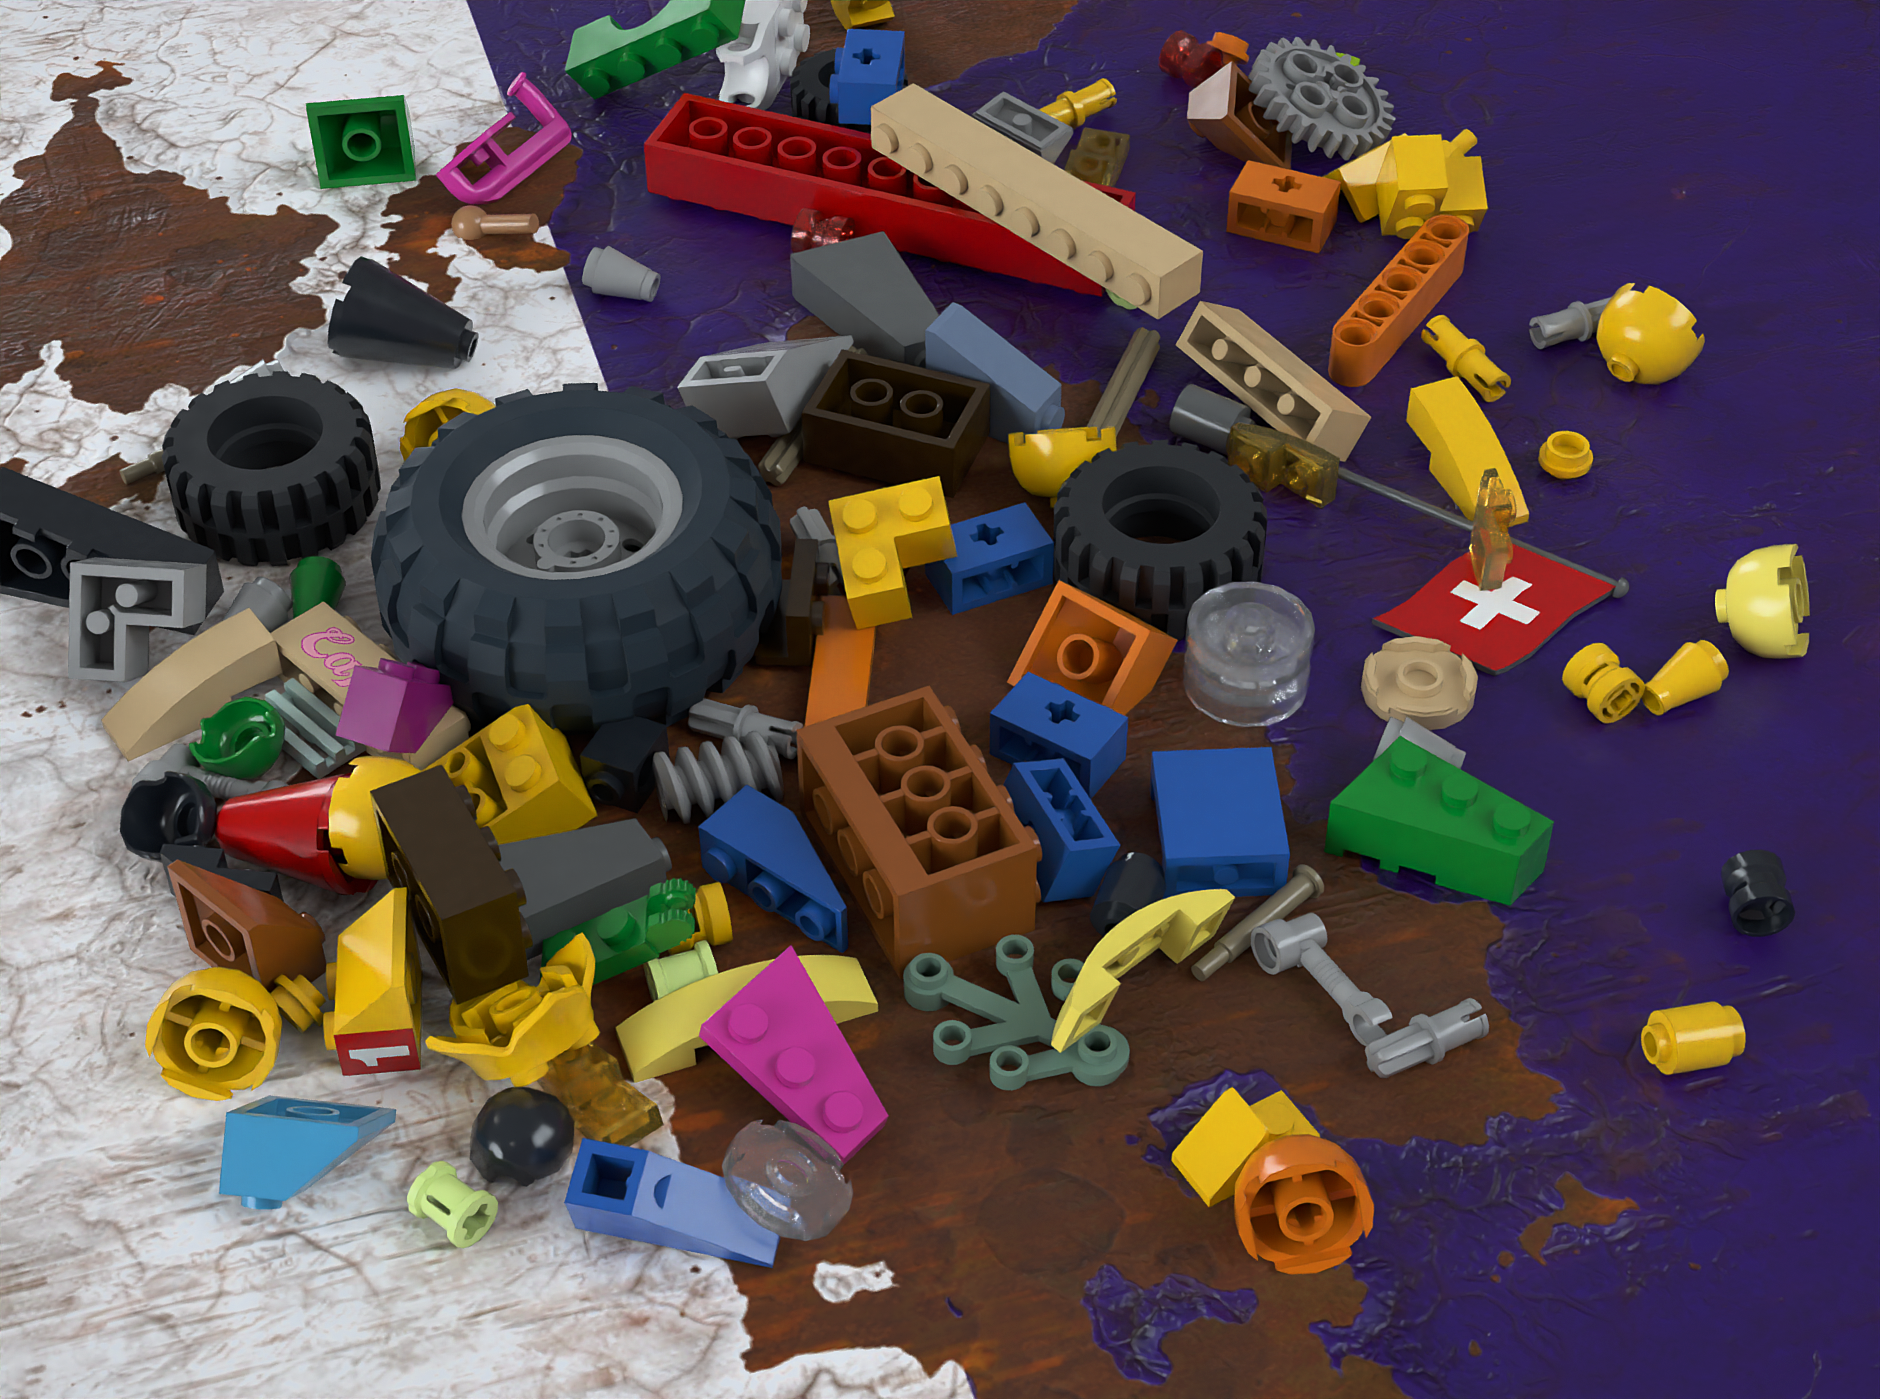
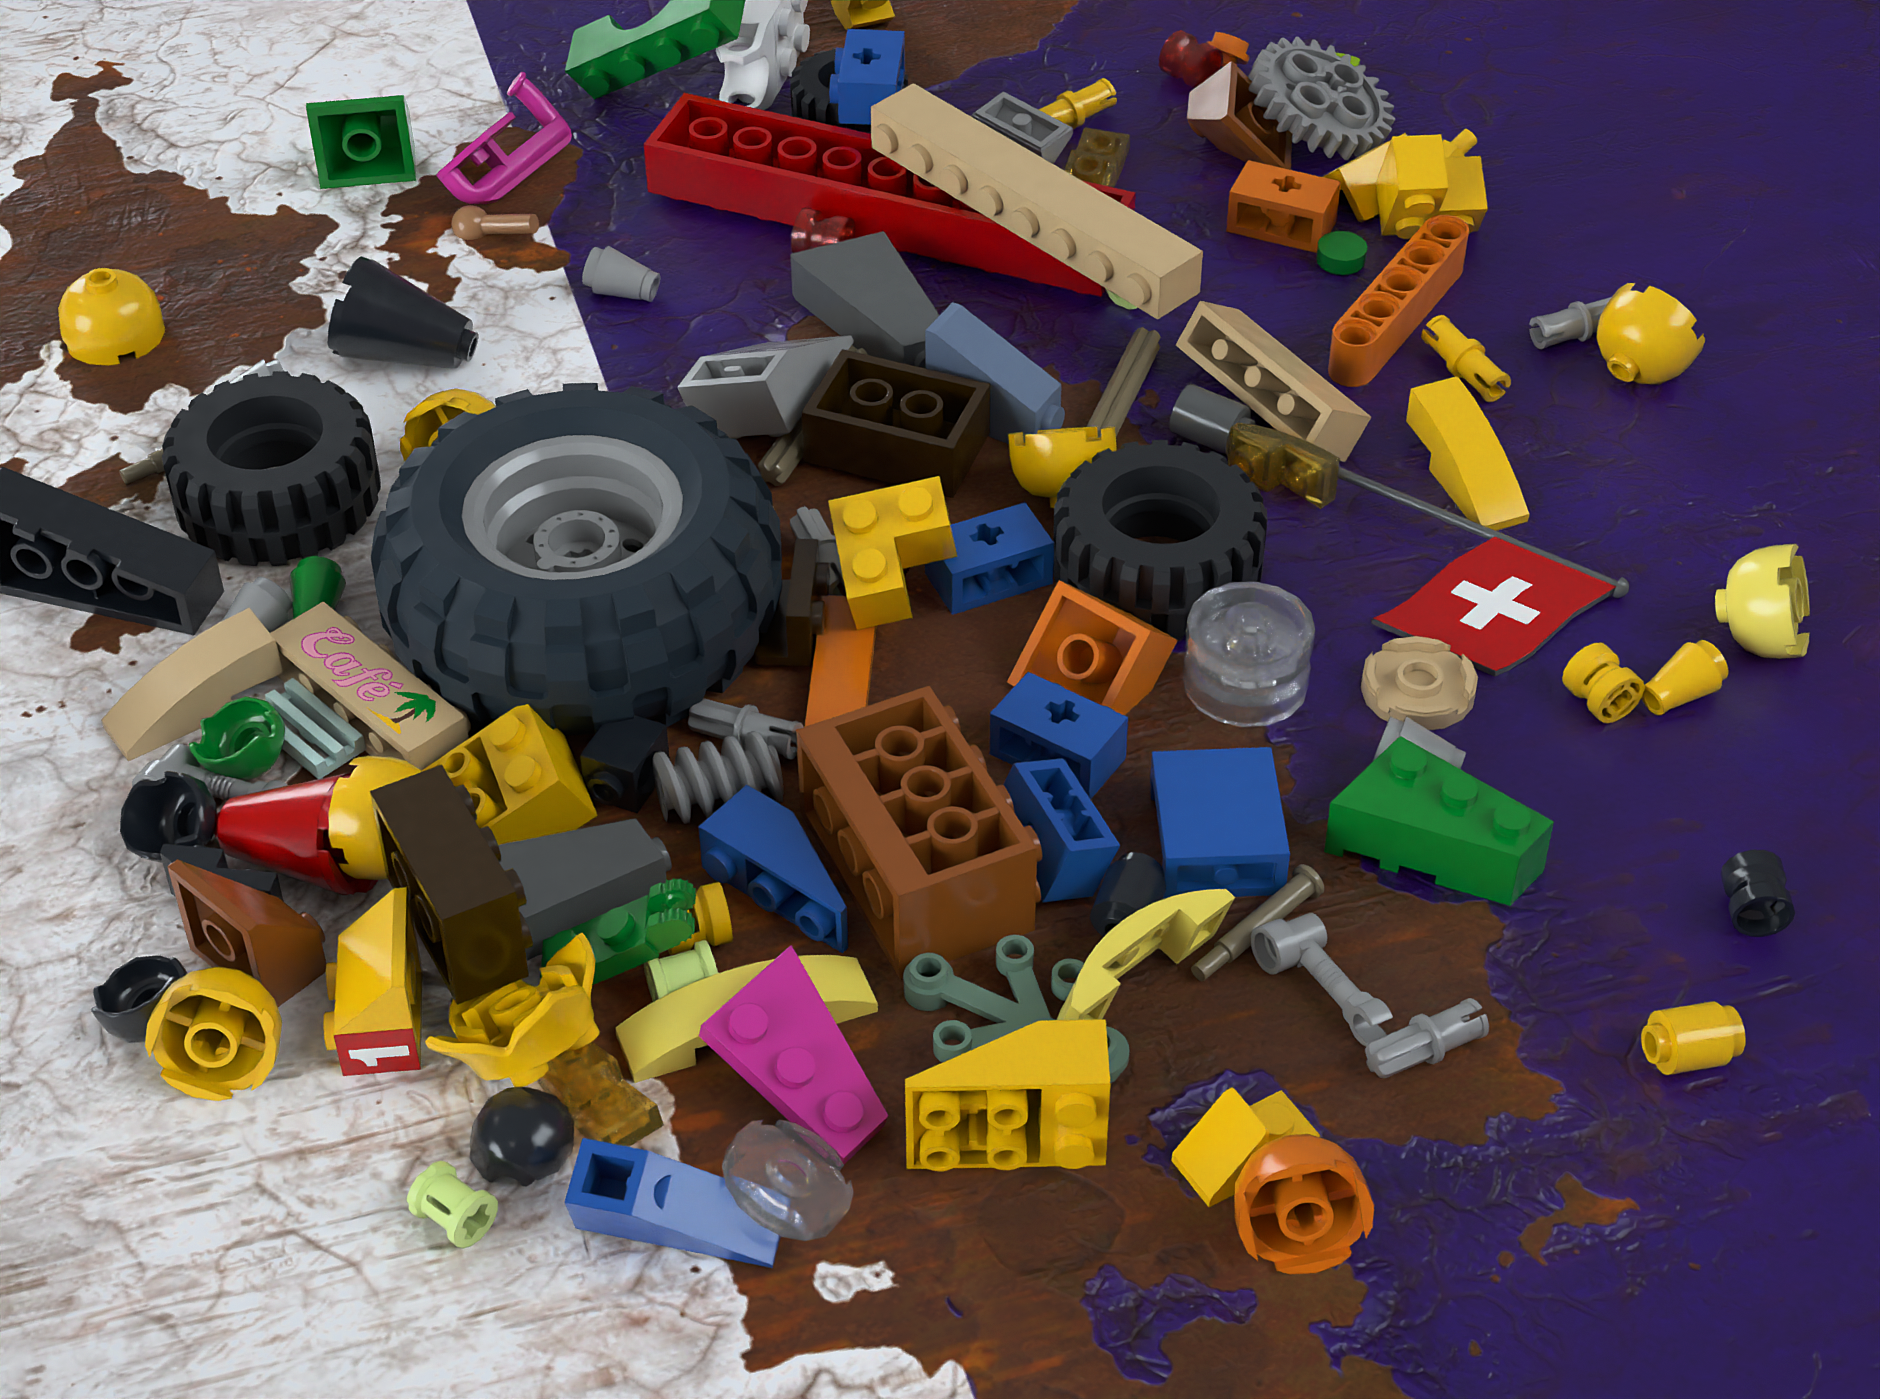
light grey brick [68,557,207,682] -> none
dark azure slope [219,1095,396,1209] -> none
yellow plate [270,974,326,1033] -> none
magenta slope [336,658,454,754] -> none
clear yellow slope [1470,468,1517,591] -> none
yellow plate [1538,431,1593,479] -> none
none -> yellow cylinder [58,268,165,366]
none -> black hair [91,955,188,1043]
none -> yellow slope [905,1019,1110,1171]
none -> green tile [1316,231,1367,275]

